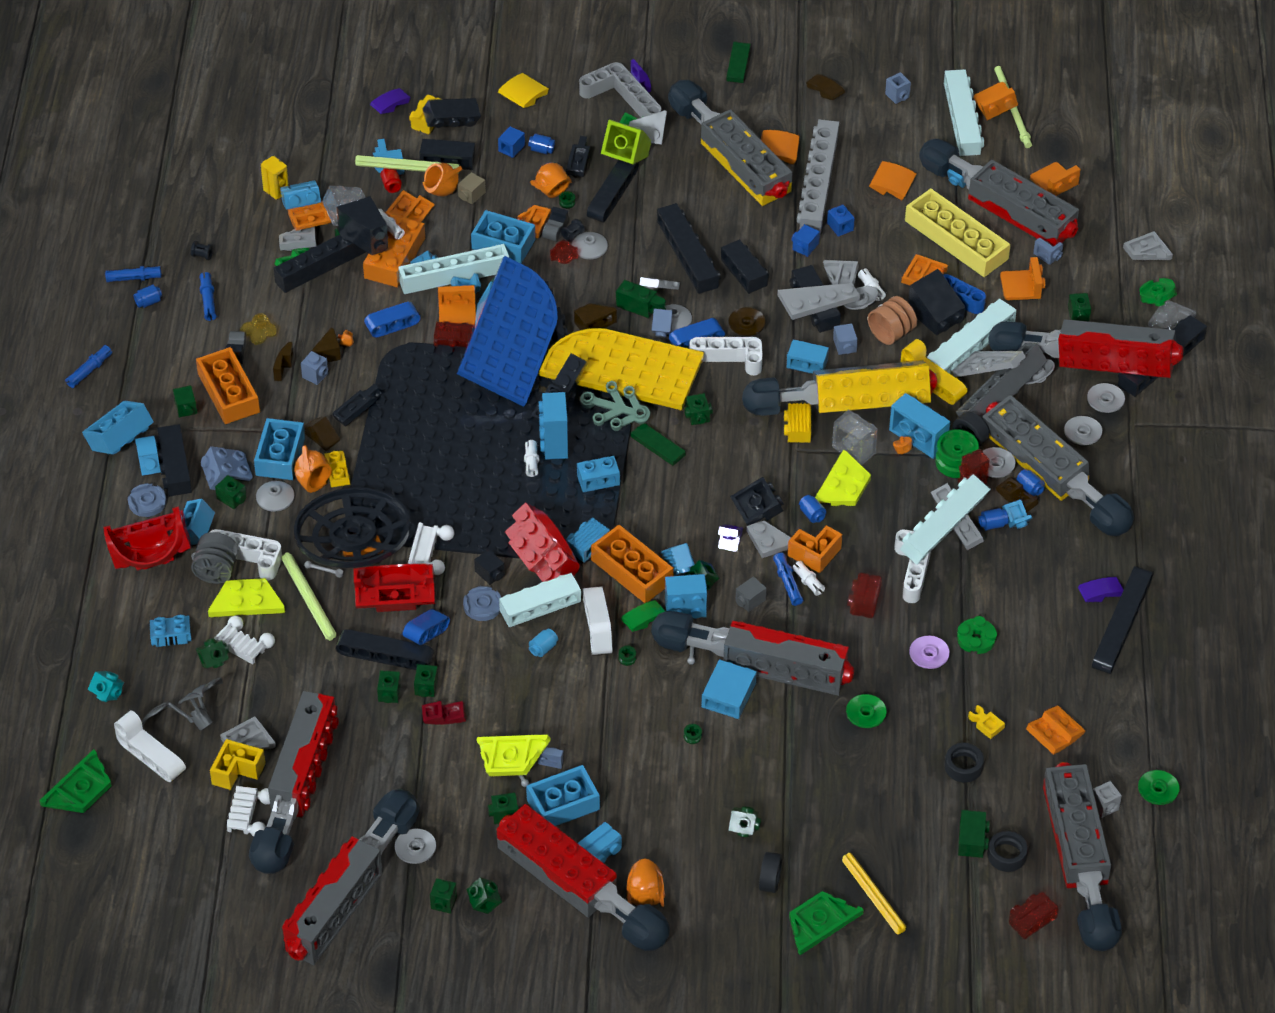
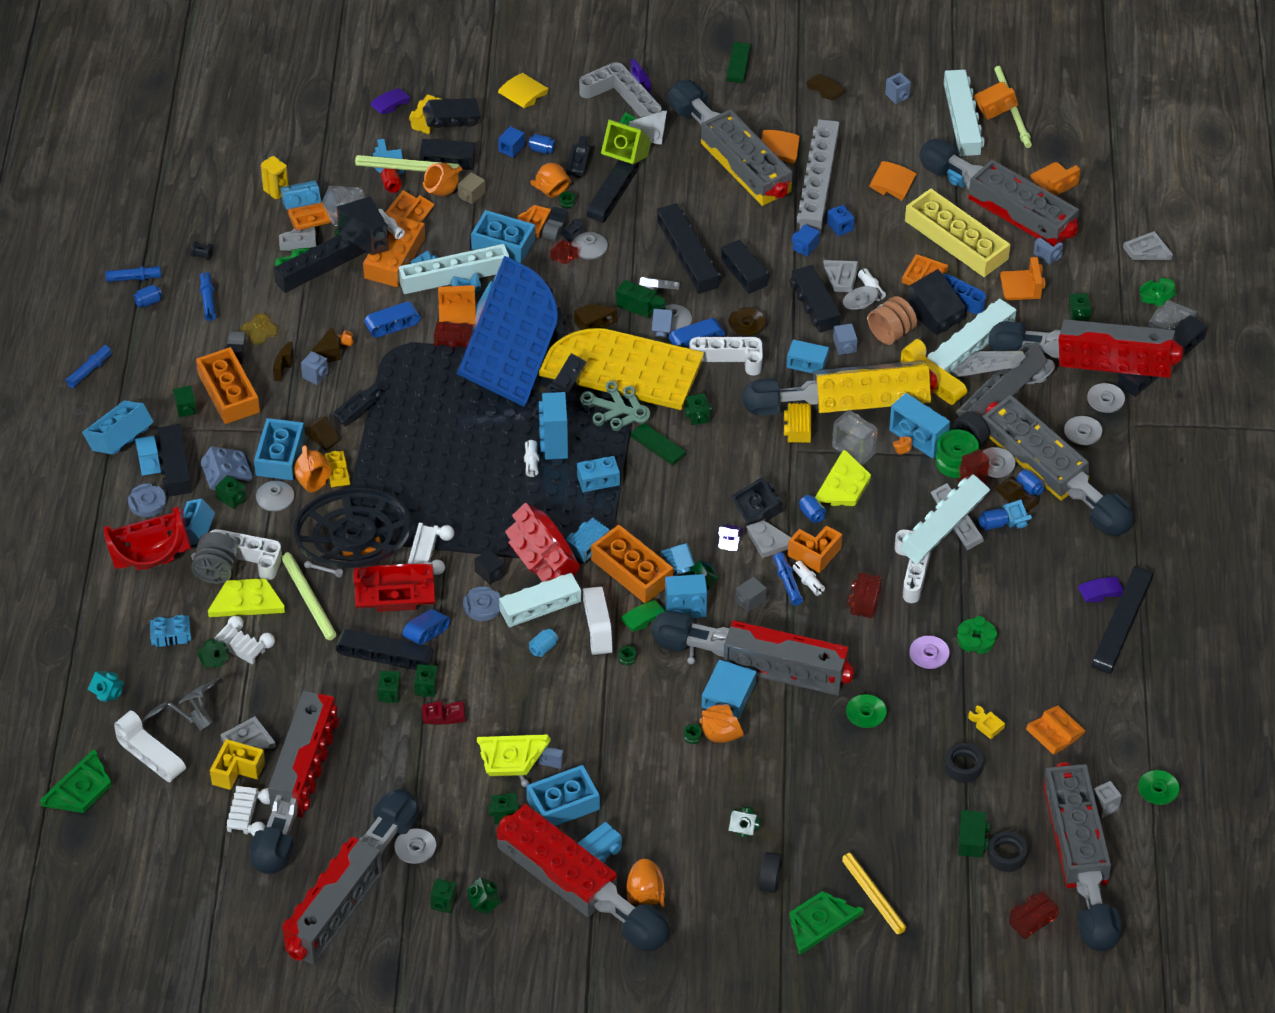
light grey wing [777,283,860,320] -> none
none -> orange helmet [700,704,744,743]

